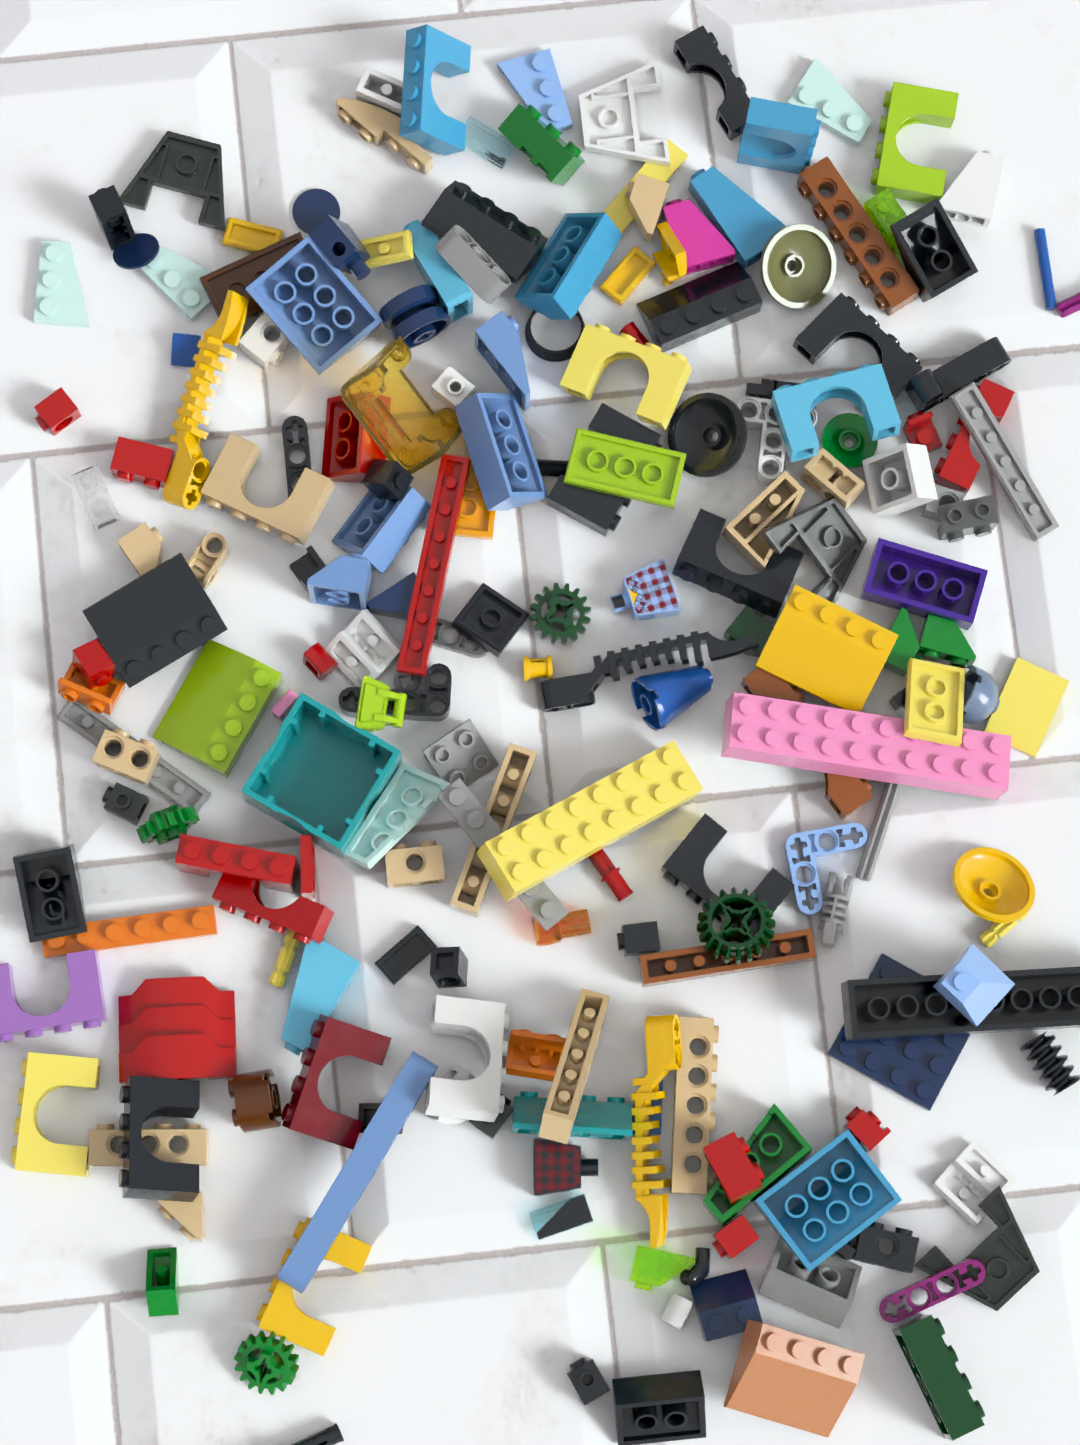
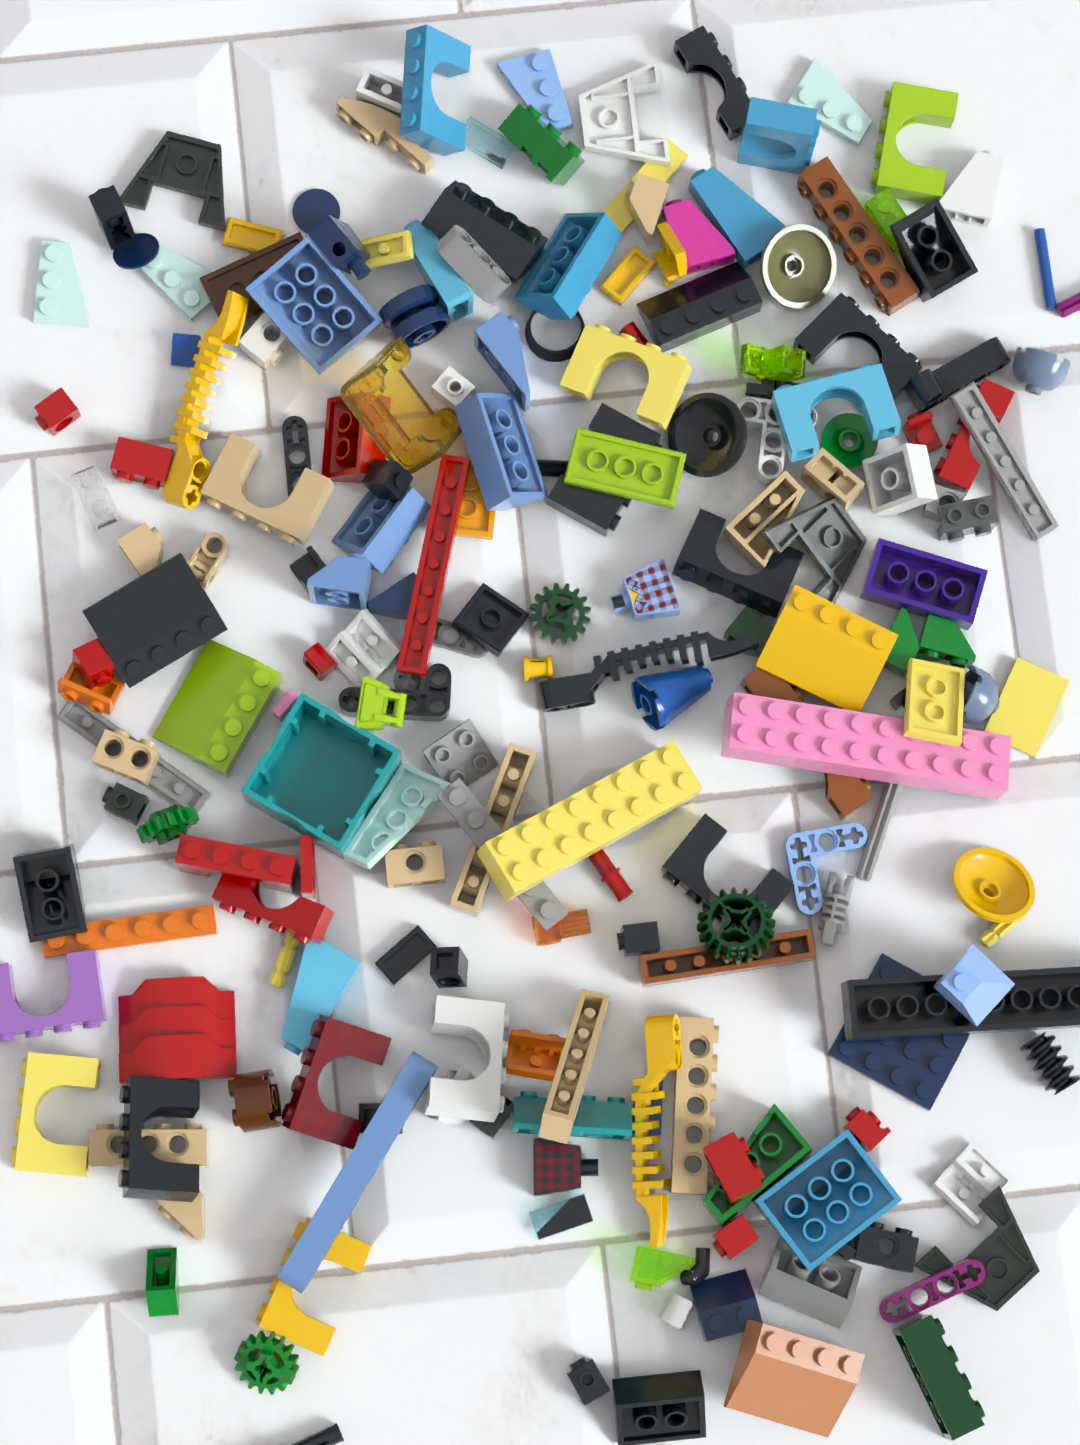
none -> clear neon green brick [739,343,806,382]
none -> sand blue cylinder [1012,347,1071,395]

